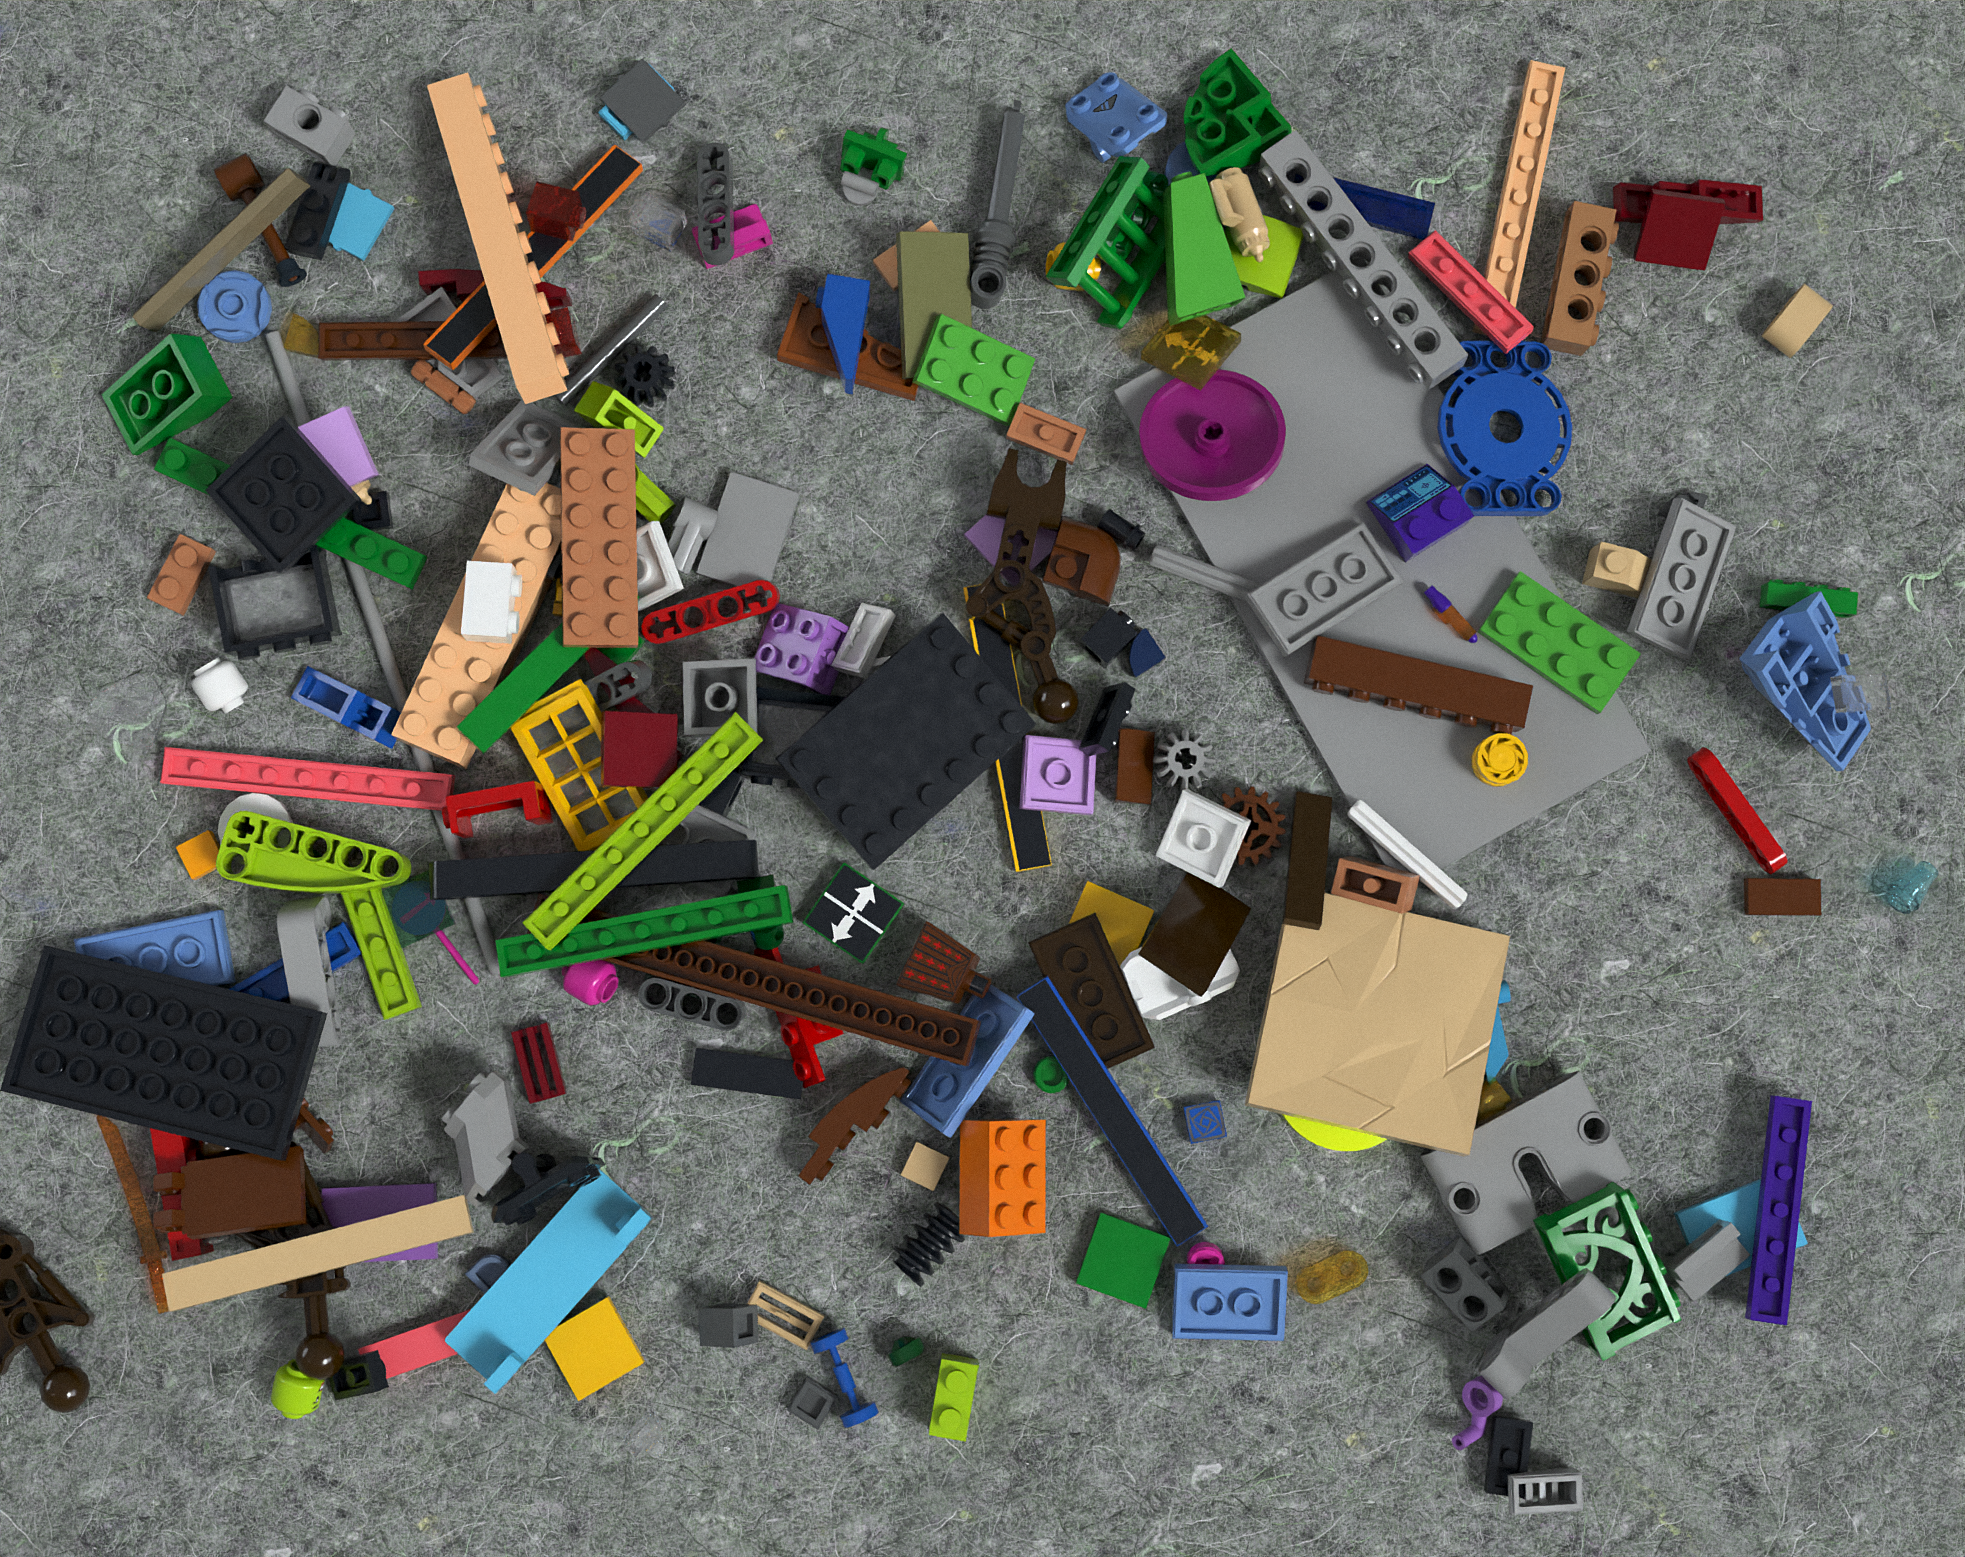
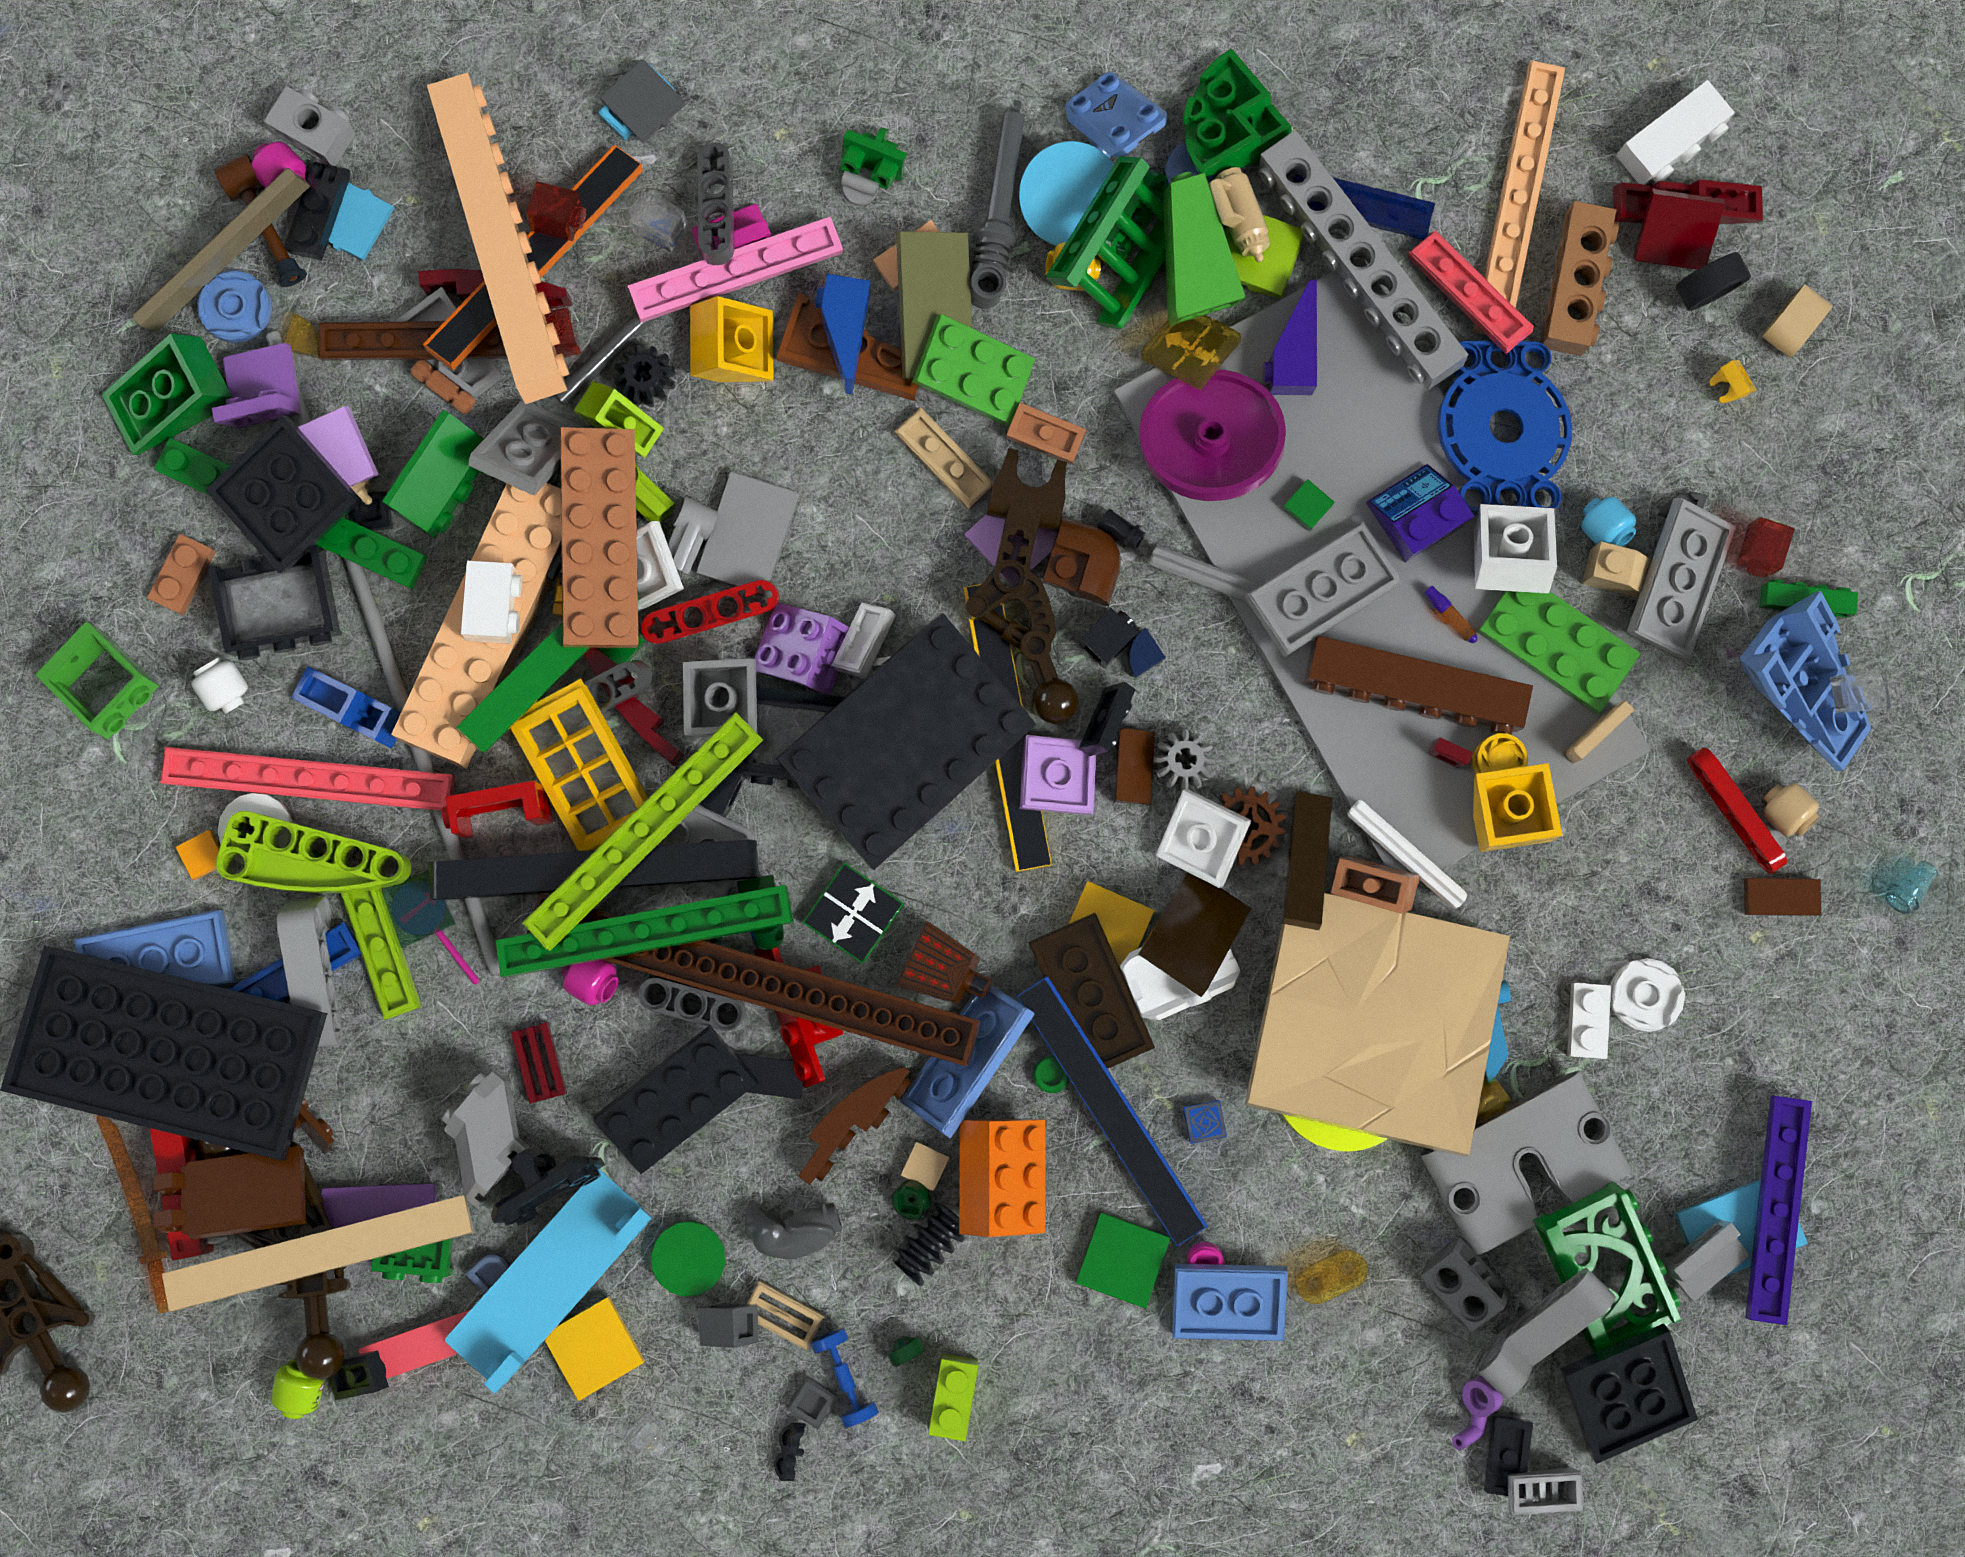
dark red tile [601,711,677,788] -> none
none -> bright green window [35,621,159,740]
none -> medium lavender bracket [212,343,302,429]
none -> dark pink head [251,141,306,188]
none -> green bracket [371,1238,454,1283]
none -> green slope [382,410,484,539]
none -> black plate [593,1025,757,1174]
none -> bright pink plate [628,216,843,323]
none -> green tile [651,1221,726,1297]
none -> yellow slope [690,296,774,382]
none -> dark grey animal [745,1200,842,1259]
none -> black piece [774,1423,806,1481]
none -> dark green tile [892,1180,931,1220]
none -> tan tile [895,407,994,510]
none -> medium azure piece [1019,141,1114,246]
none -> dark purple slope [1263,280,1317,395]
none -> green tile [1283,479,1335,531]
none -> dark red tile [1428,737,1473,769]
none -> white brick [1473,504,1557,593]
none -> yellow slope [1473,763,1562,852]
none -> black plate [1560,1323,1698,1464]
none -> tan tile [1564,701,1635,763]
none -> white plate [1567,983,1611,1059]
none -> medium azure head [1581,497,1636,547]
none -> white tile [1610,958,1685,1032]
none -> white brick [1616,80,1735,185]
none -> black tyre [1676,252,1751,311]
none -> yellow tile [1709,360,1757,403]
none -> clear red brick [1736,517,1795,577]
none -> tan head [1763,783,1820,837]

